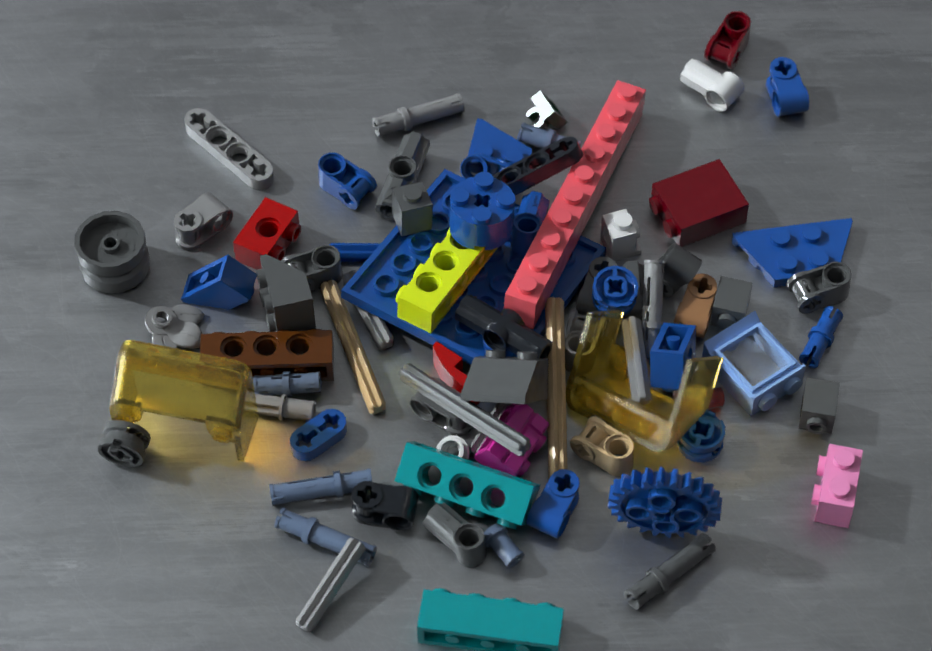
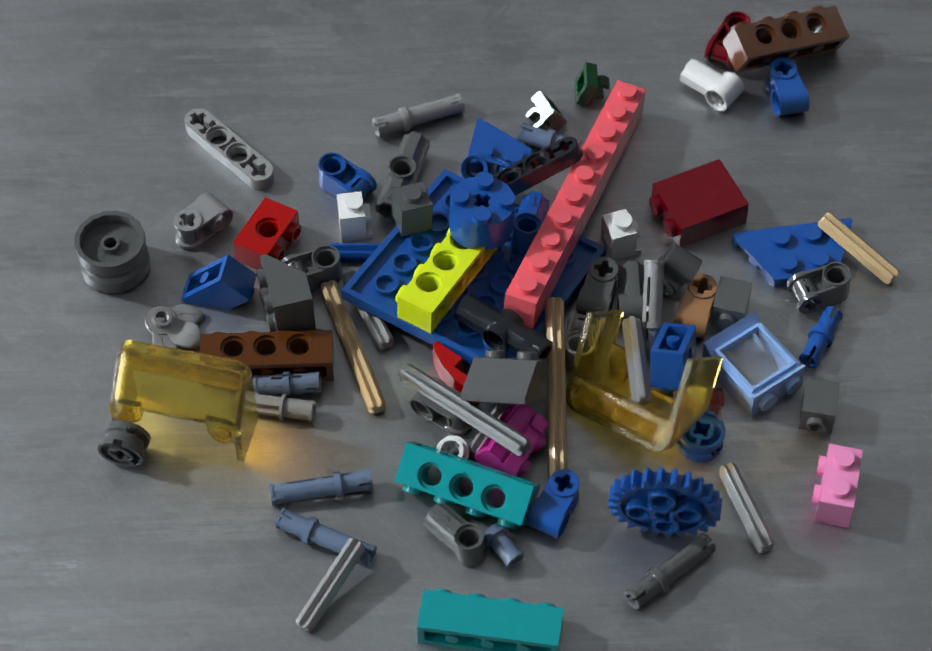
blue beam [290,409,347,461] -> none
black piece [352,481,419,531] -> none
tan piece [569,416,634,477] -> none
blue wheel [591,266,639,318] -> none
none -> white brick [336,191,373,242]
none -> dark green tile [575,62,610,106]
none -> light grey axle [719,462,775,553]
none -> reddish brown brick [722,5,850,73]
none -> tan axle [818,212,899,285]

